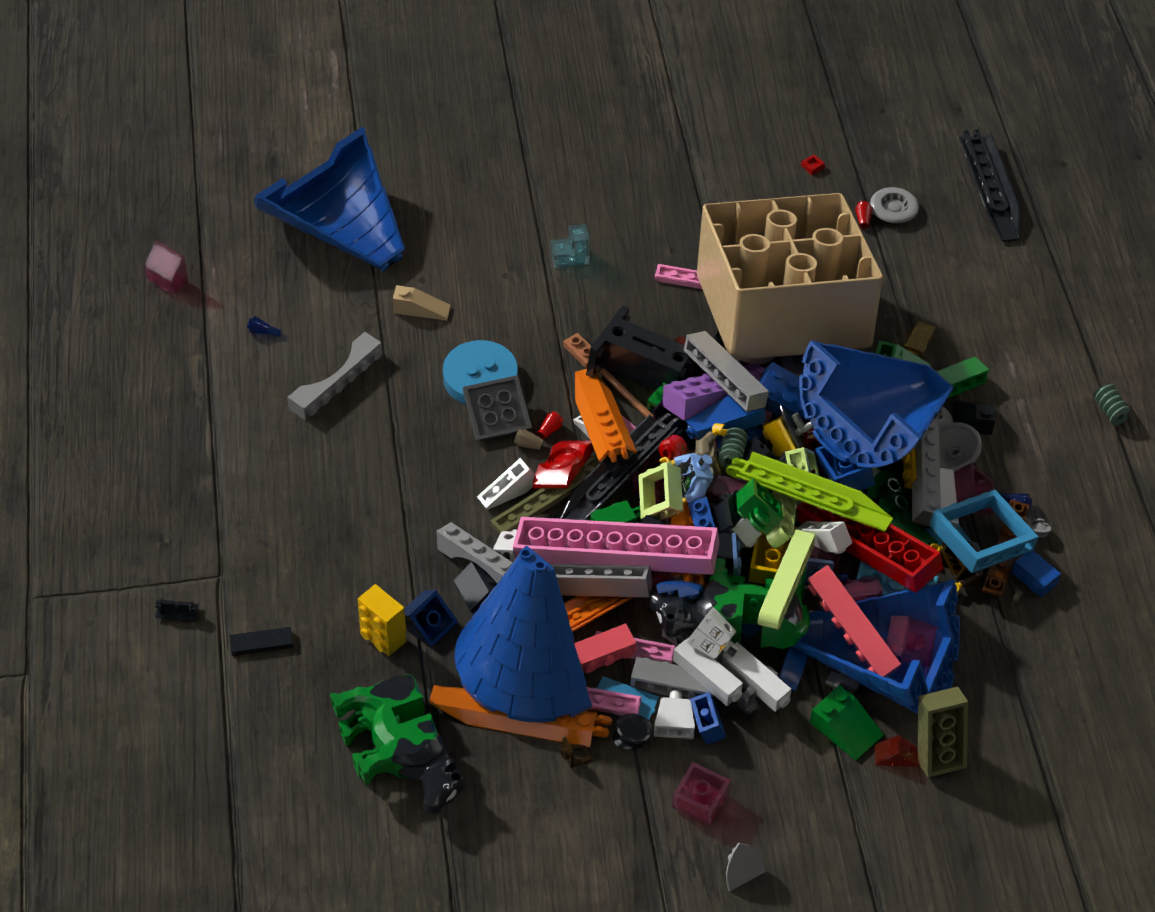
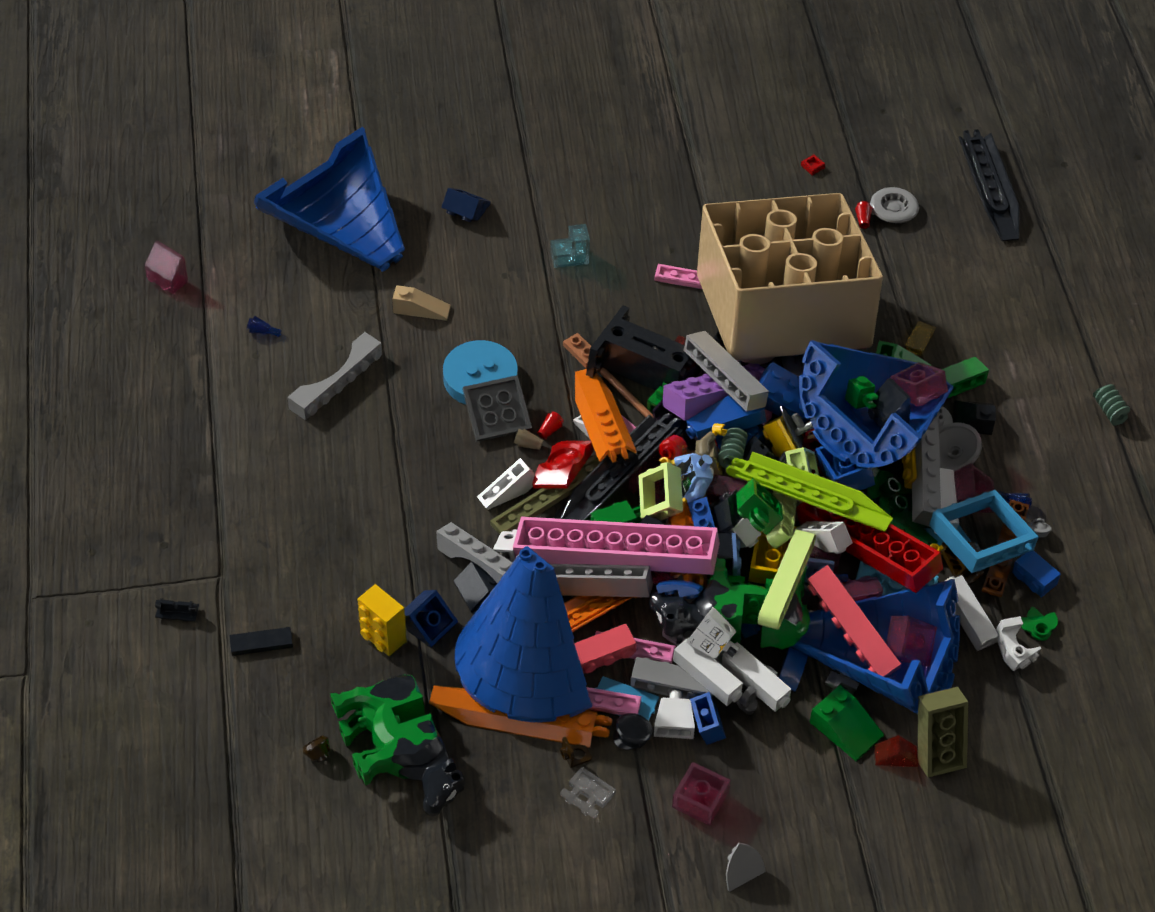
none -> dark brown cone [303,735,330,762]
none -> dark blue slope [441,188,491,222]
none -> clear plate [560,767,616,818]
none -> green brick [845,376,878,409]
none -> black slope [868,378,911,429]
none -> clear pink brick [890,362,948,406]
none -> white brick [945,575,999,651]
none -> white tile [995,616,1041,671]
none -> green plate [1021,607,1058,641]

